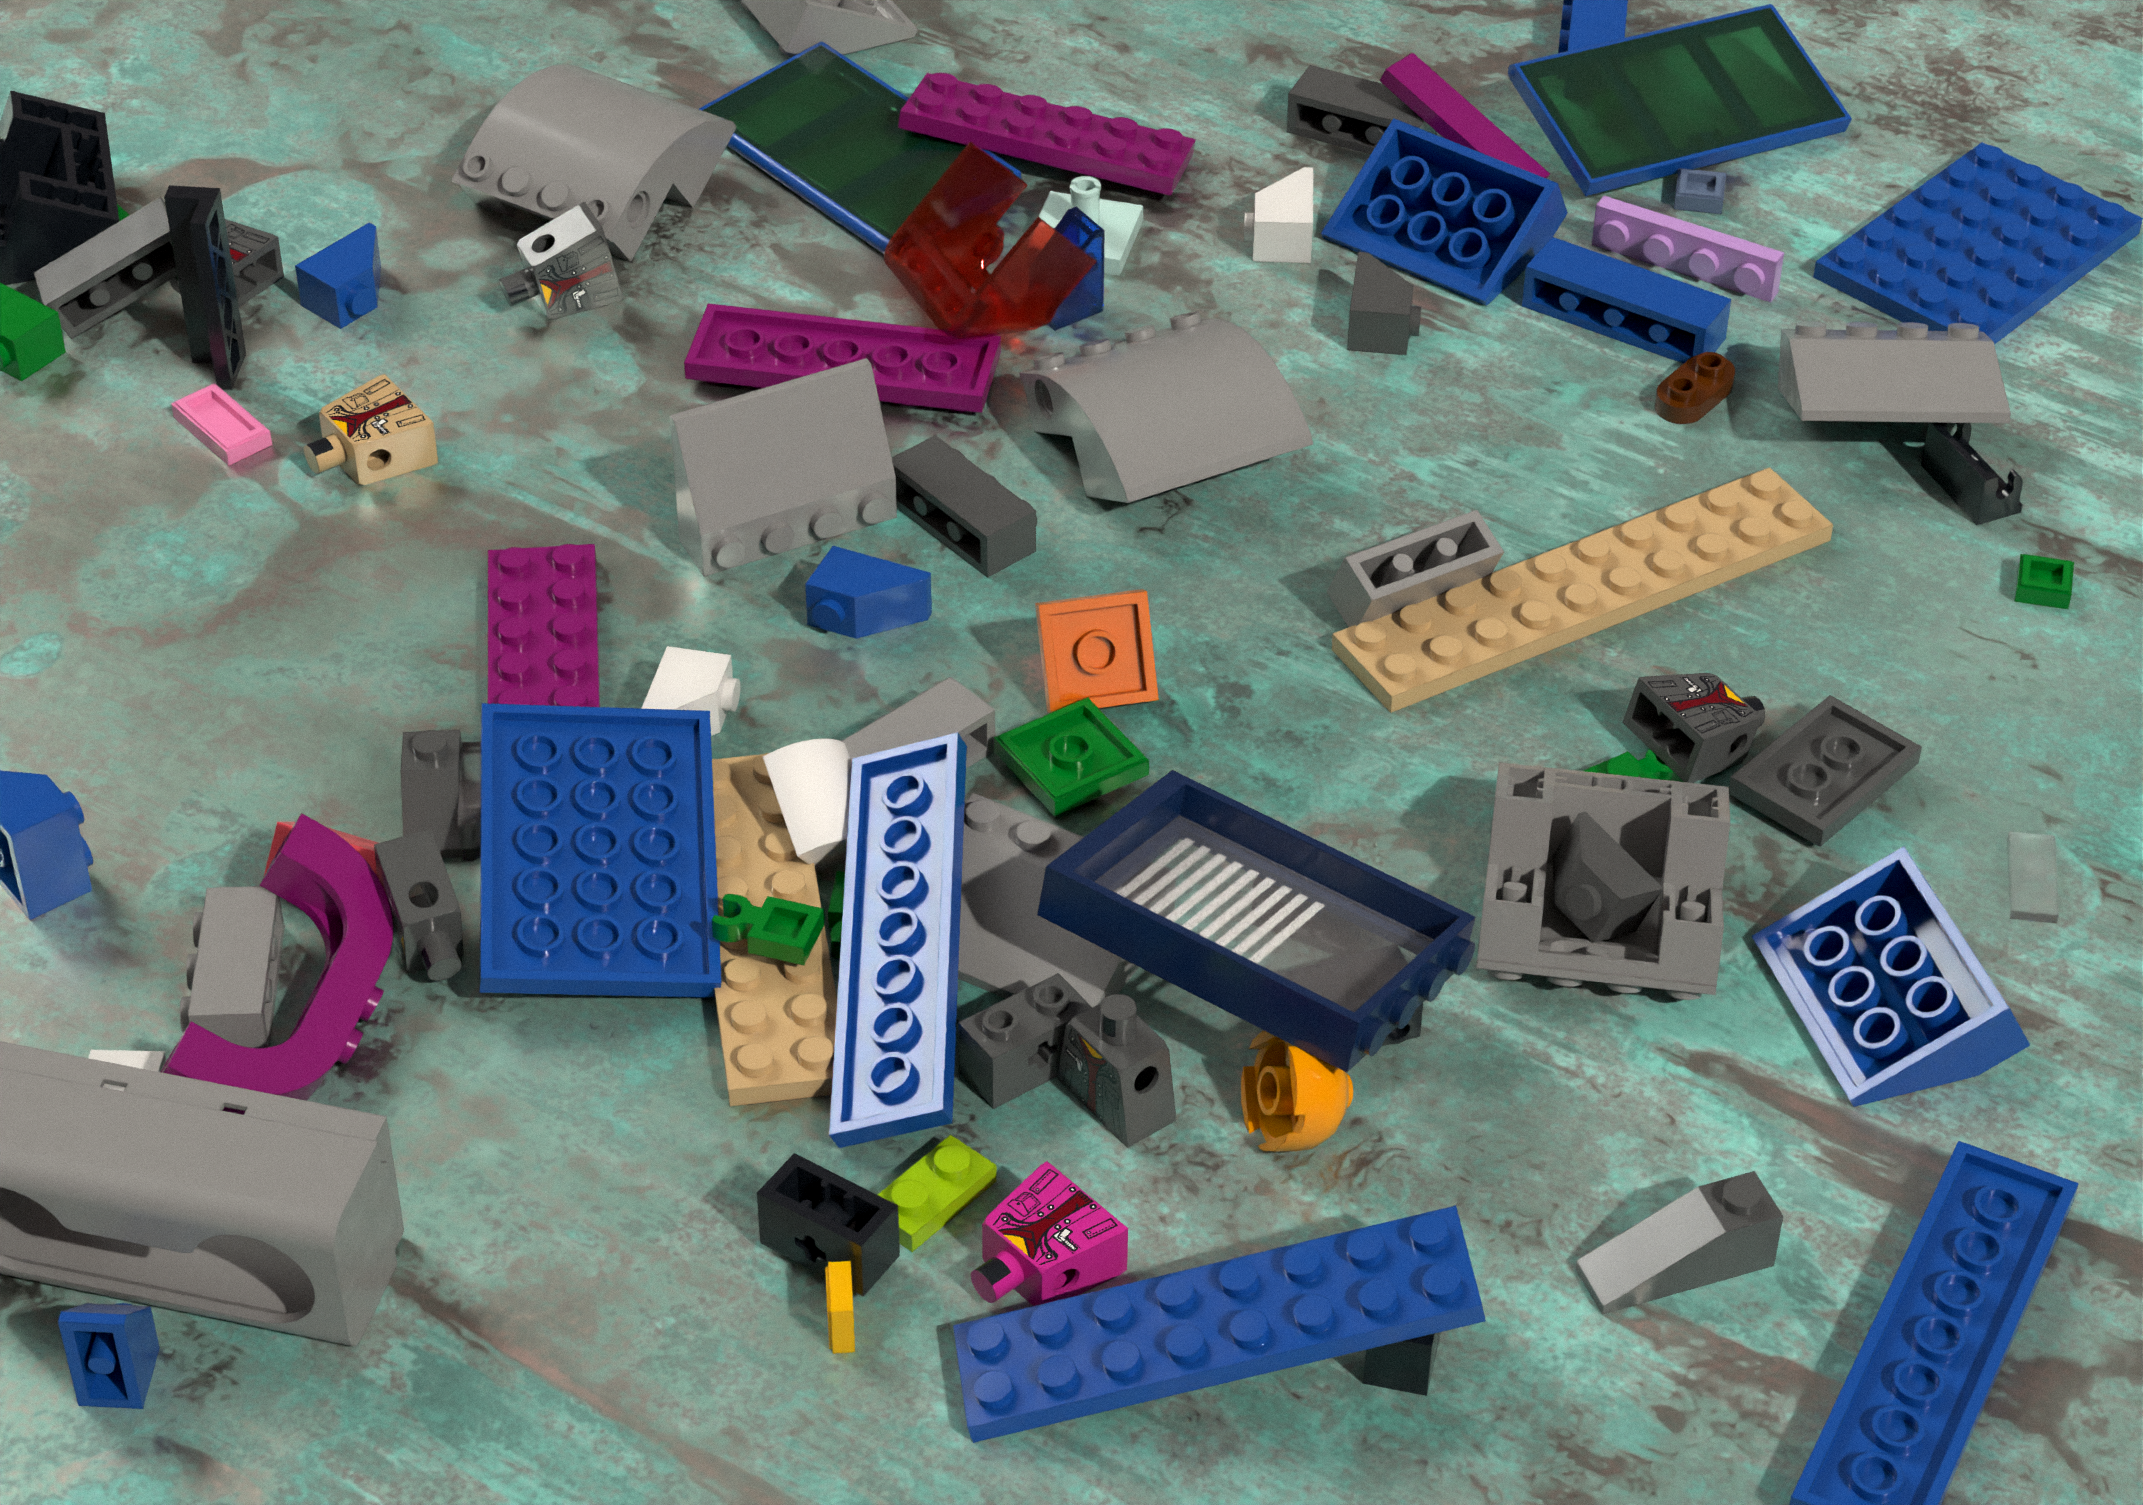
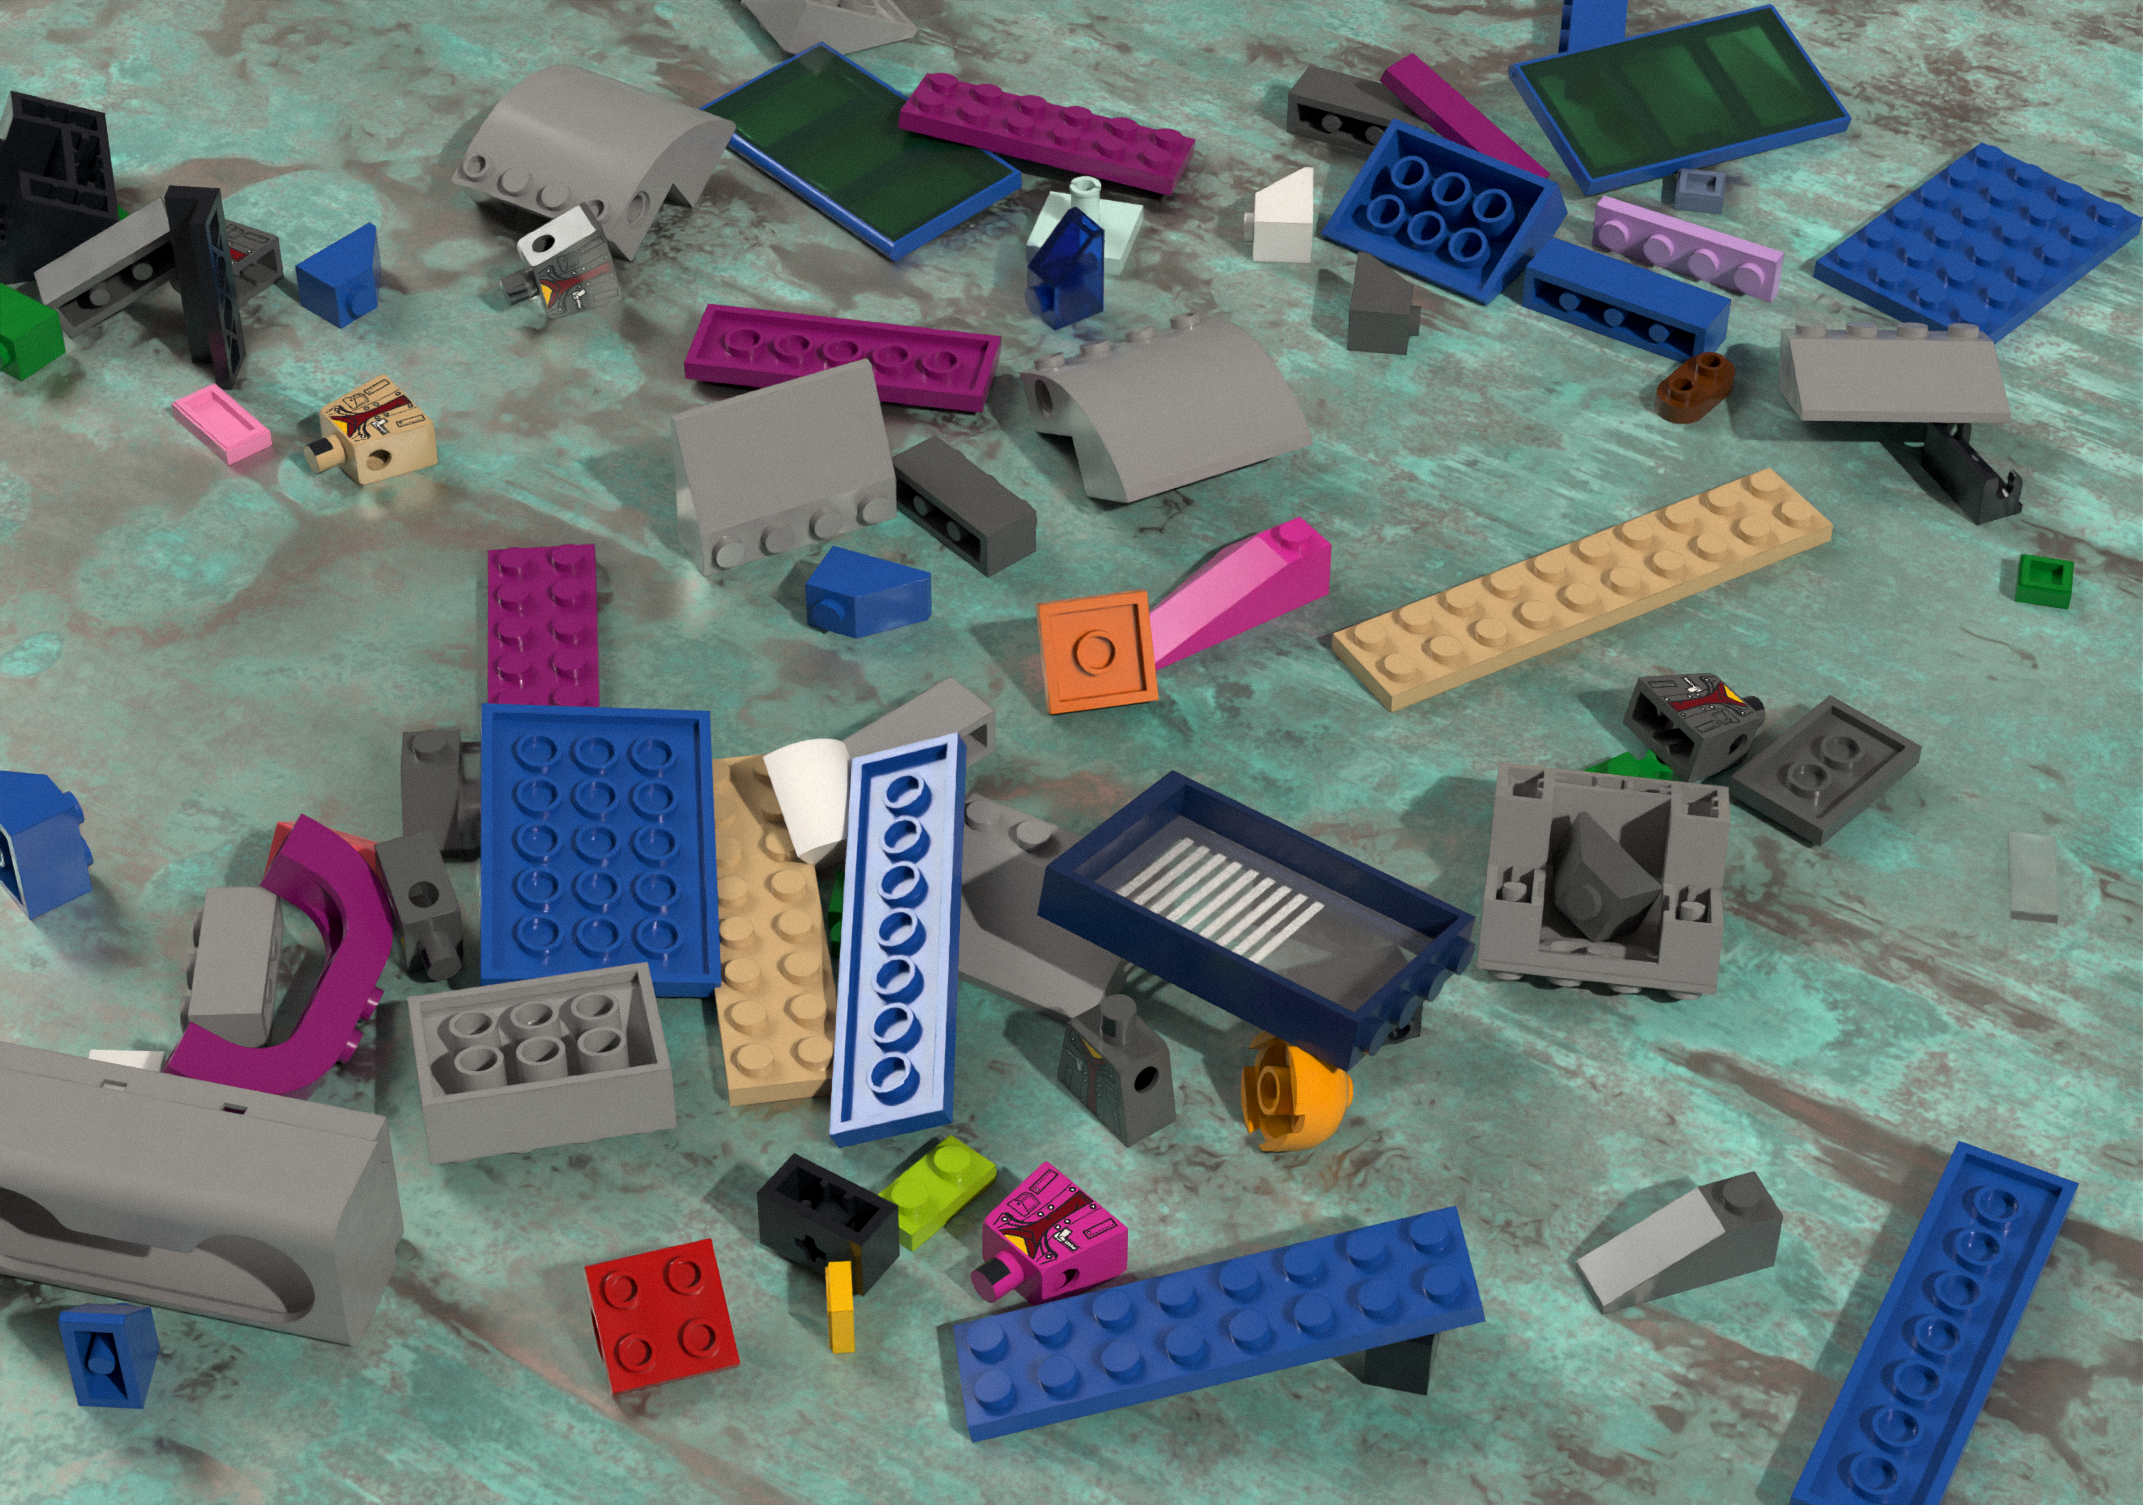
white slope [641,646,741,736] -> none
green plate [712,894,824,965] -> none
clear red windscreen [884,141,1097,339] -> none
dark grey brick [958,973,1092,1109] -> none
green plate [994,697,1149,816] -> none
light grey brick [1327,510,1504,627] -> none
blue slope [1752,846,2030,1107] -> none
none -> light grey slope [407,962,677,1165]
none -> red plate [583,1238,741,1397]
none -> dark pink wedge [1149,517,1332,671]

